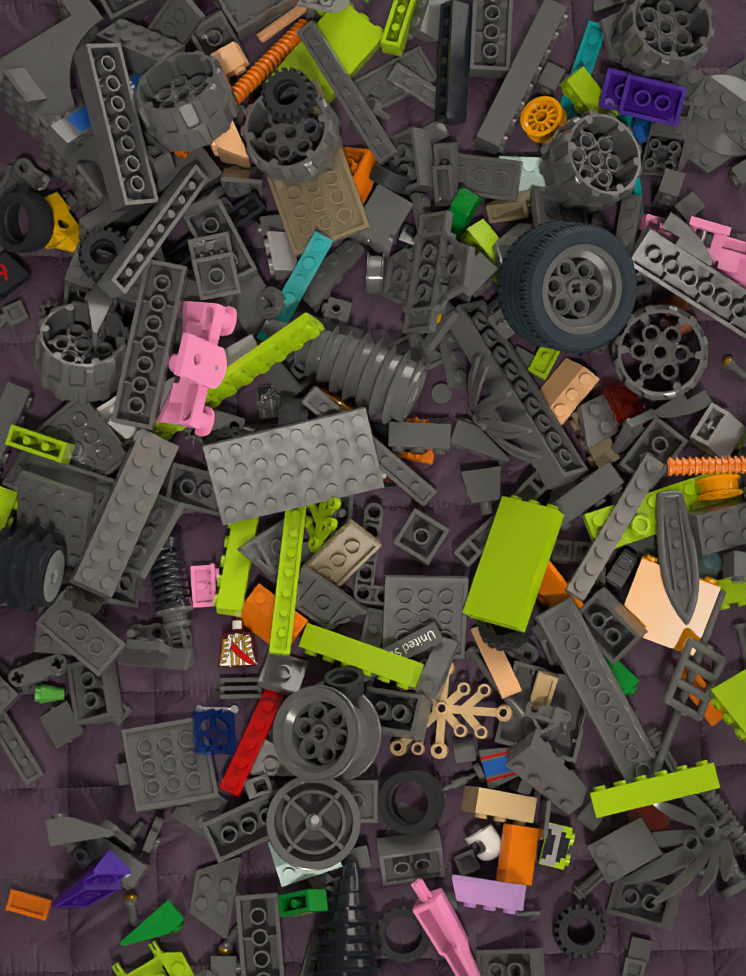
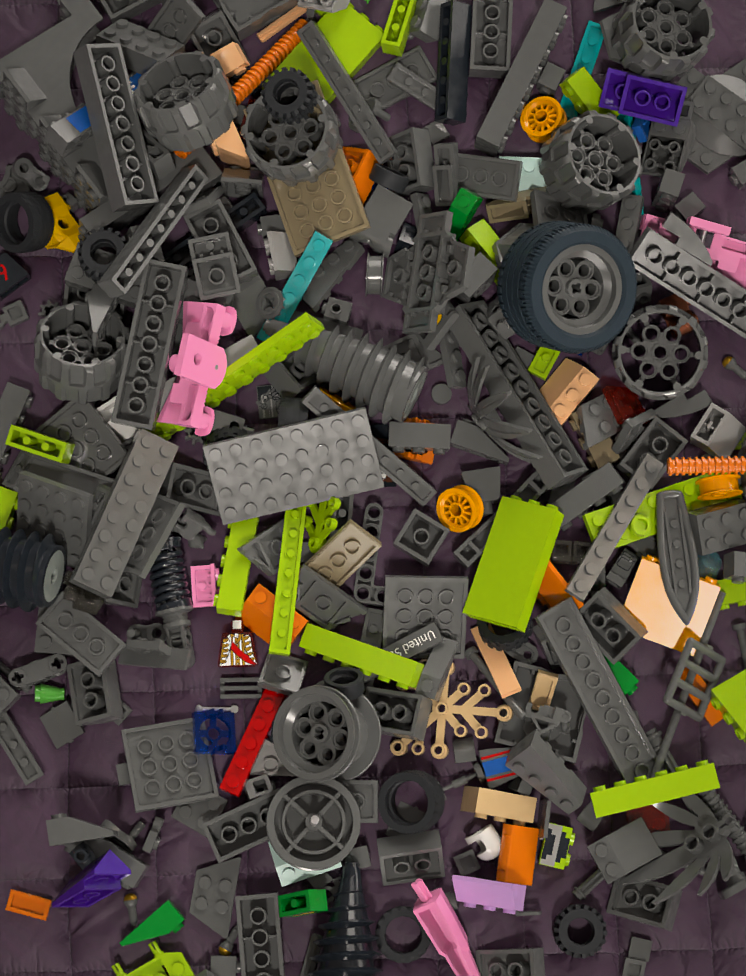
none -> dark grey animal [172,508,216,549]
none -> light orange wheel [436,485,484,533]

